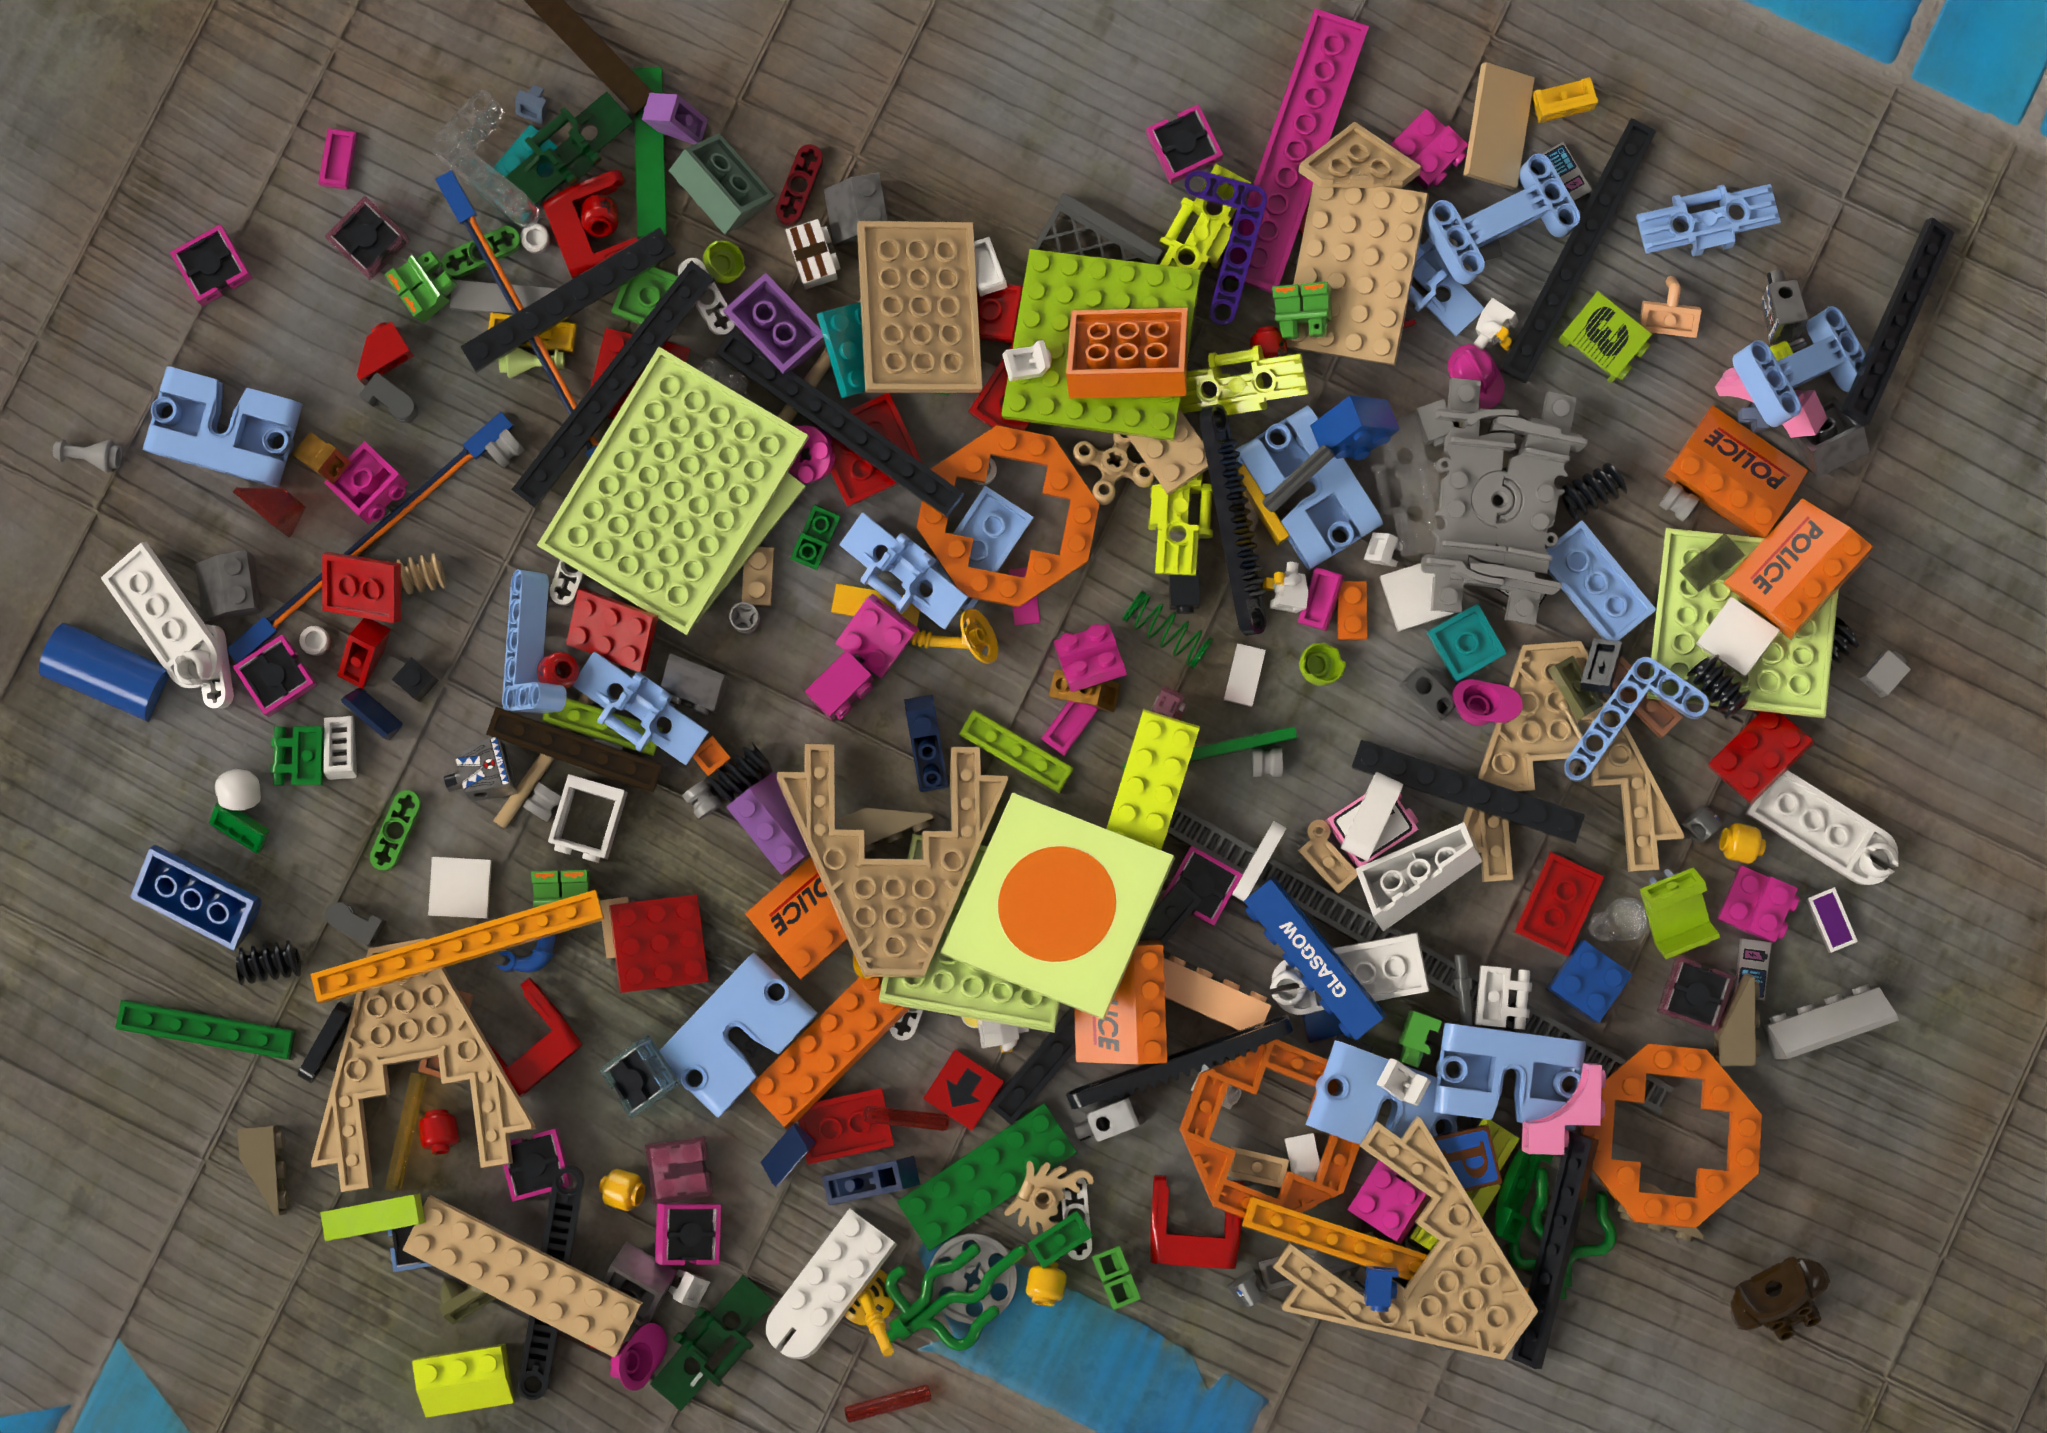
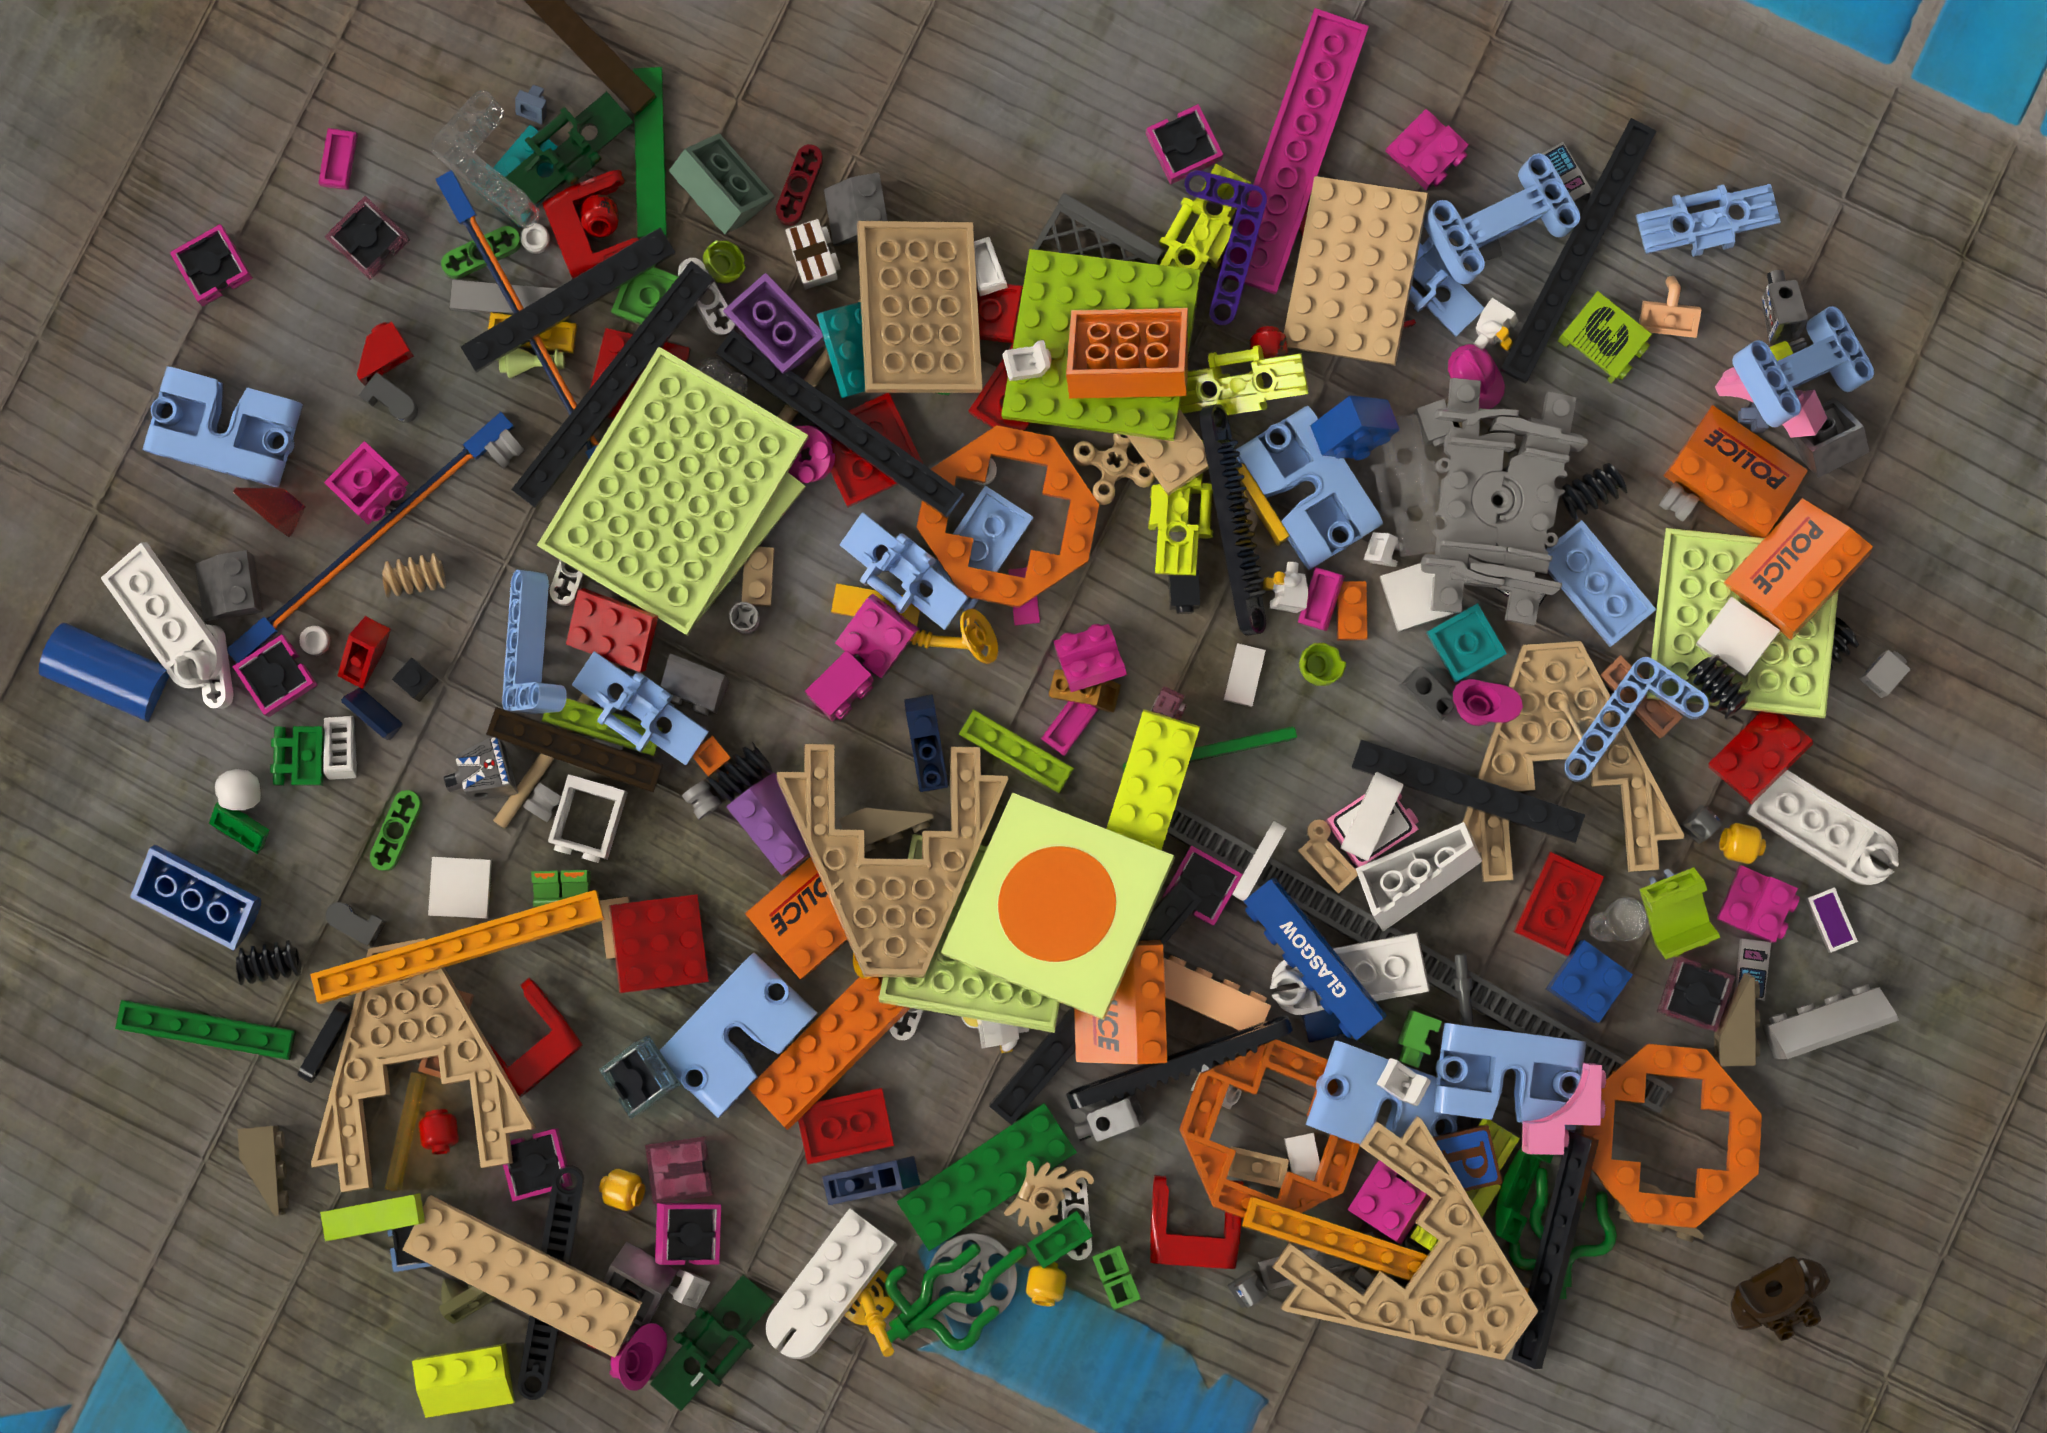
light grey piece [53,439,122,473] -> none
pearl gold bracket [293,432,351,484] -> none
red plate [322,552,401,623] -> none
bright green hips [384,251,457,323] -> none
blue piece [496,934,557,973] -> none
red head [537,652,579,689] -> none
medium lavender slope [642,93,708,144] -> none
dark blue slope [760,1123,817,1188] -> none
green slope [790,504,842,570] -> none
clear red axle [844,1385,932,1423] -> none
clear red axle [863,1106,949,1131] -> none
red tile [923,1050,1004,1131] -> none
green piece [1122,590,1213,669] -> none
light grey wheel [1251,748,1283,777] -> none
dark grey axle [1262,445,1334,512] -> none
bright green hips [1272,282,1332,340] -> none
tan plate [1298,121,1421,189] -> none
blue brick [1364,1265,1399,1312] -> none
tan tile [1464,62,1535,190] -> none
white plate [1475,965,1532,1030] -> none
yellow hinge [1532,77,1598,123] -> none
olive plate [1548,655,1603,720] -> none
plate [1580,638,1623,694] -> none
clear smoke slope [1679,533,1746,593] -> none
black plate [1840,217,1954,427] -> none

